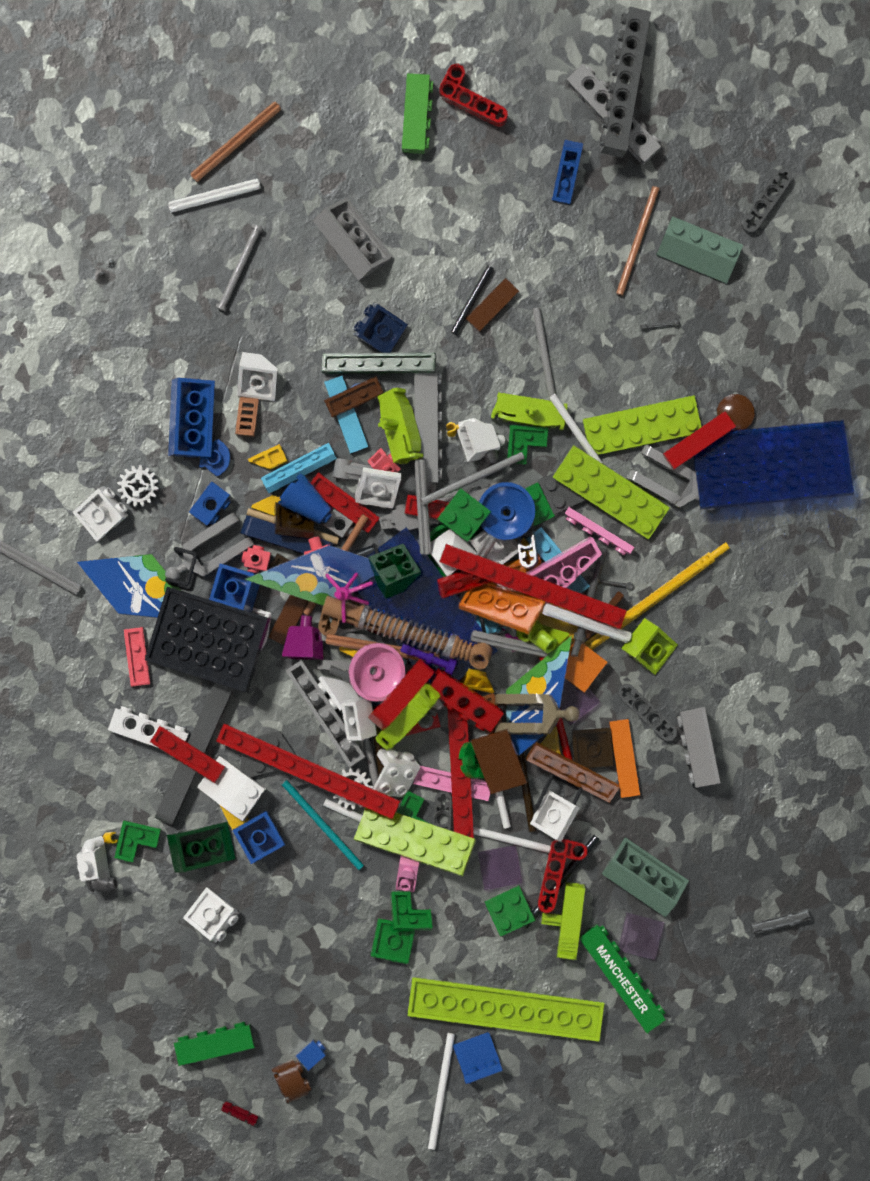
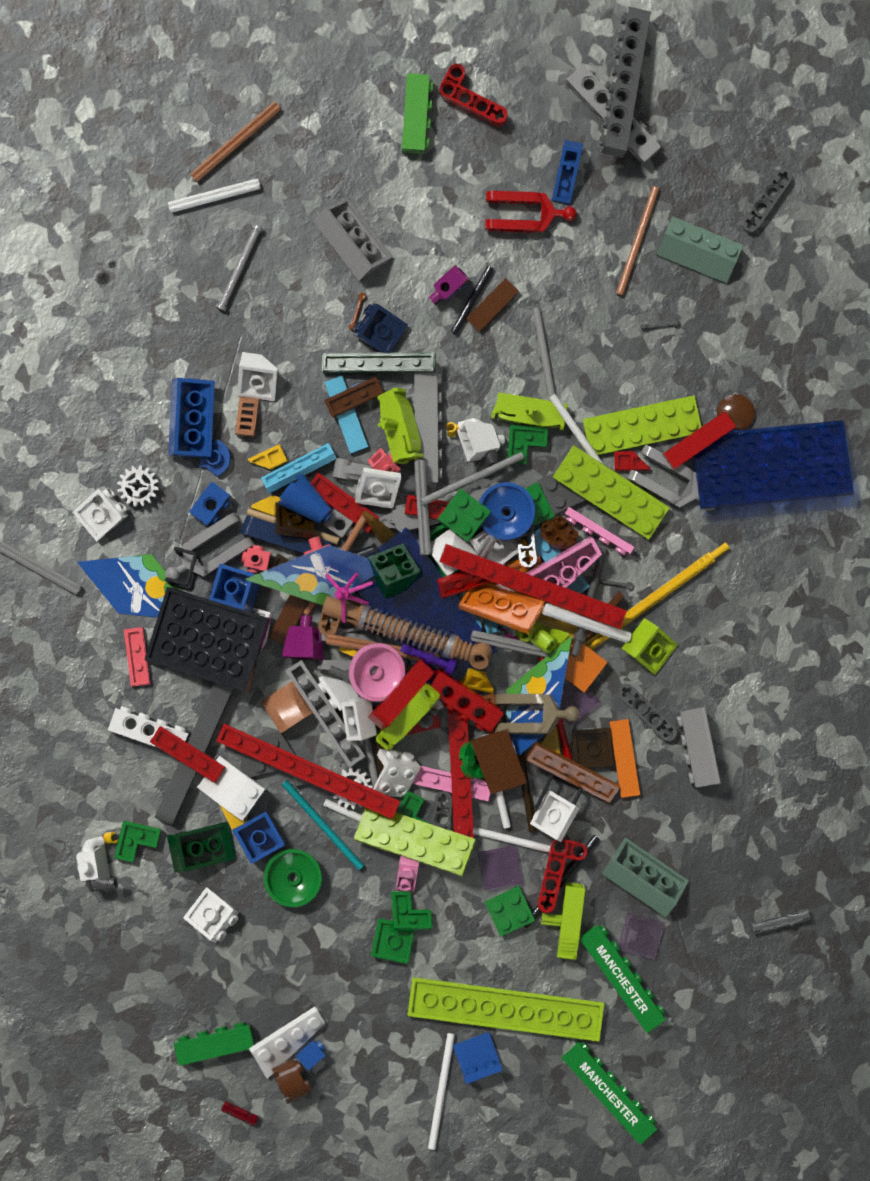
none -> white wing [249,1007,325,1079]
none -> nougat slope [261,681,313,734]
none -> green dish [264,849,322,907]
none -> dark orange hinge [349,292,366,331]
none -> pearl gold slope [362,511,397,547]
none -> magenta torso [428,265,472,305]
none -> red piece [484,191,577,233]
none -> reddish brown dish [540,516,579,549]
none -> green brick [560,1041,657,1146]
none -> red tile [614,451,650,471]

